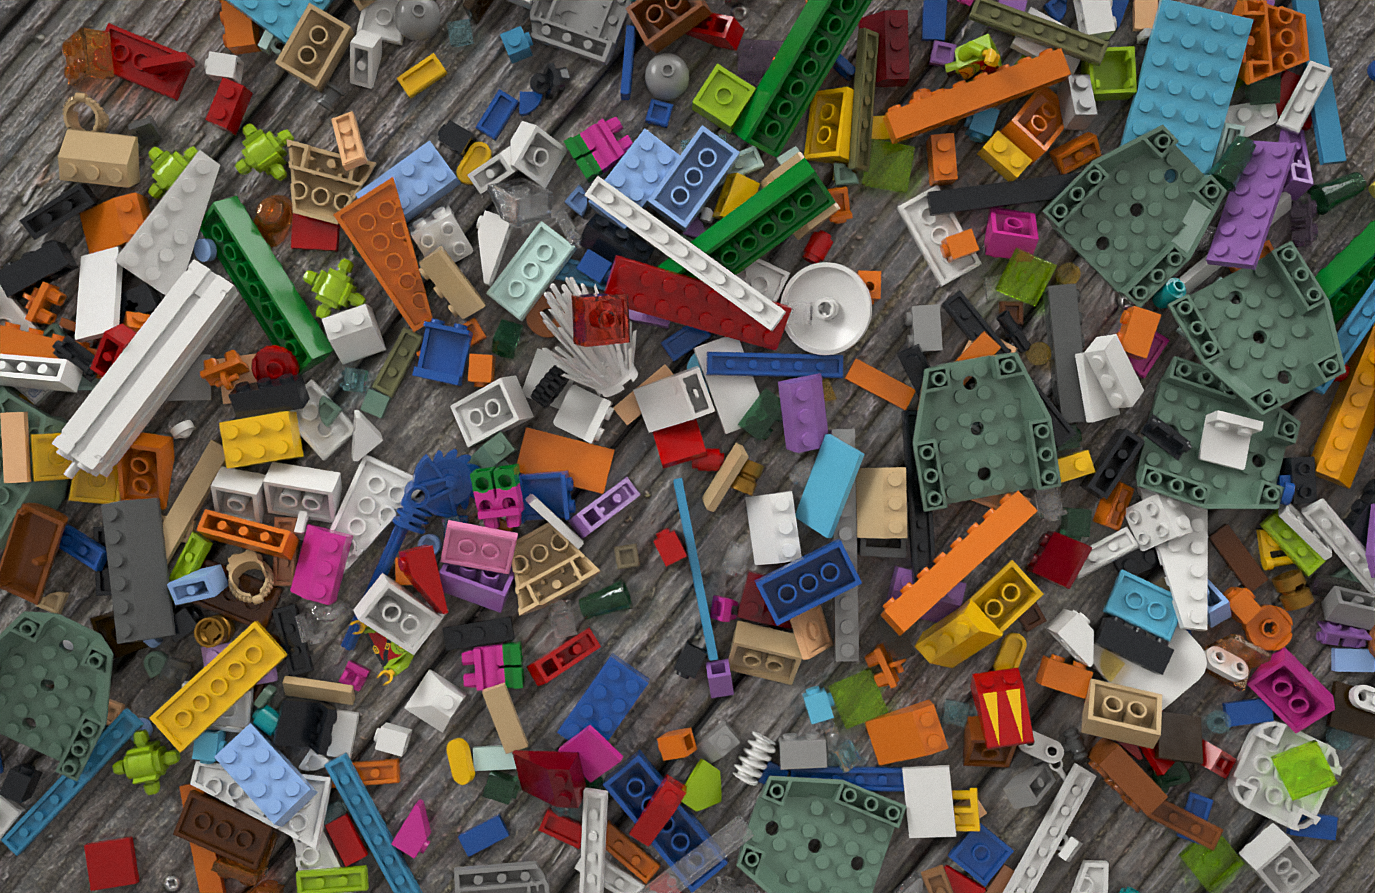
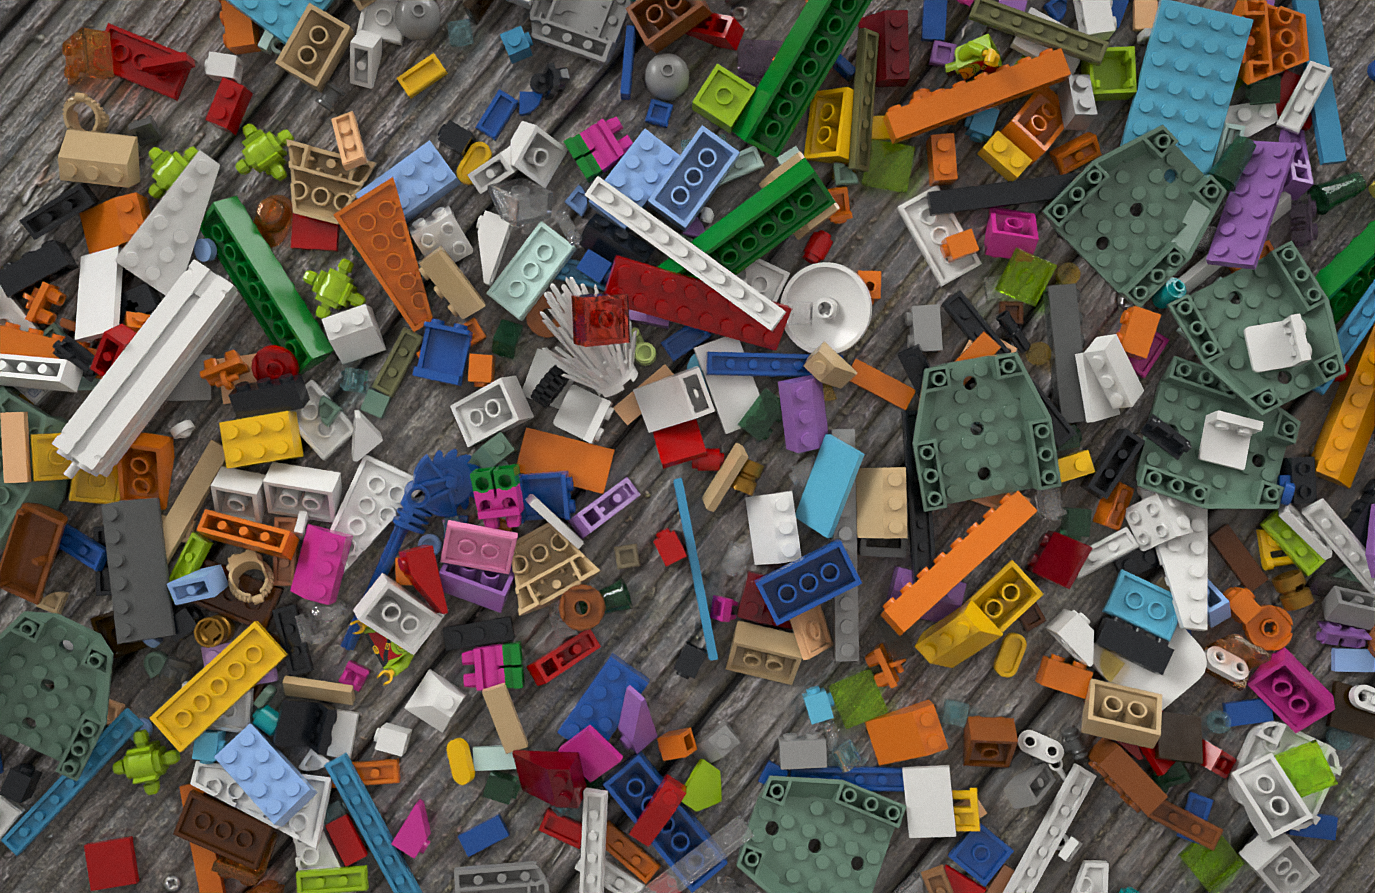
medium lavender brick [706,659,734,698] -> none
yellow brick [712,173,760,220] -> none
white piece [733,732,776,786] -> none
red slope [970,668,1034,750] -> none
none -> dark orange tile [559,584,606,631]
none -> medium lavender slope [618,685,658,754]
none -> yellowish green piece [632,328,657,366]
none -> tan slope [803,341,858,389]
none -> white slope [1230,753,1313,842]
none -> white bracket [1244,314,1312,373]

